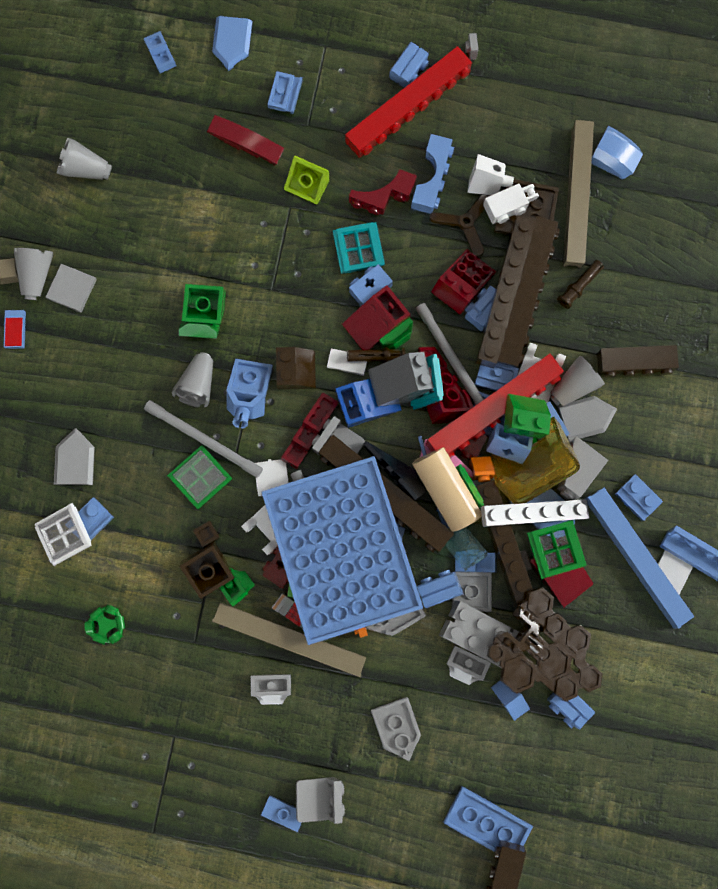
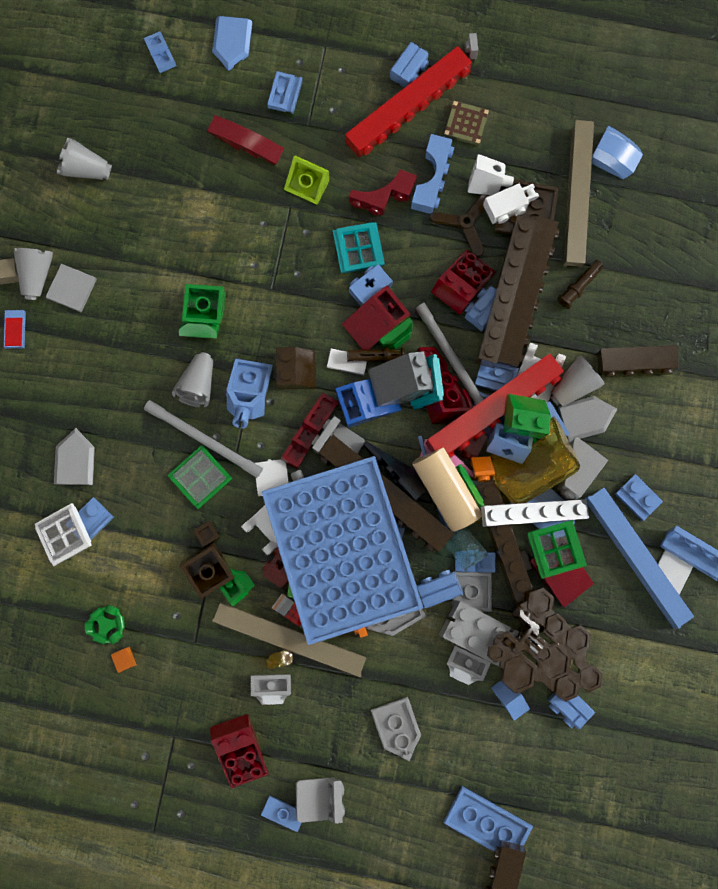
none -> orange slope [111,647,137,673]
none -> dark red slope [210,714,269,788]
none -> clear yellow arm [266,650,293,669]
none -> tile [444,101,489,146]

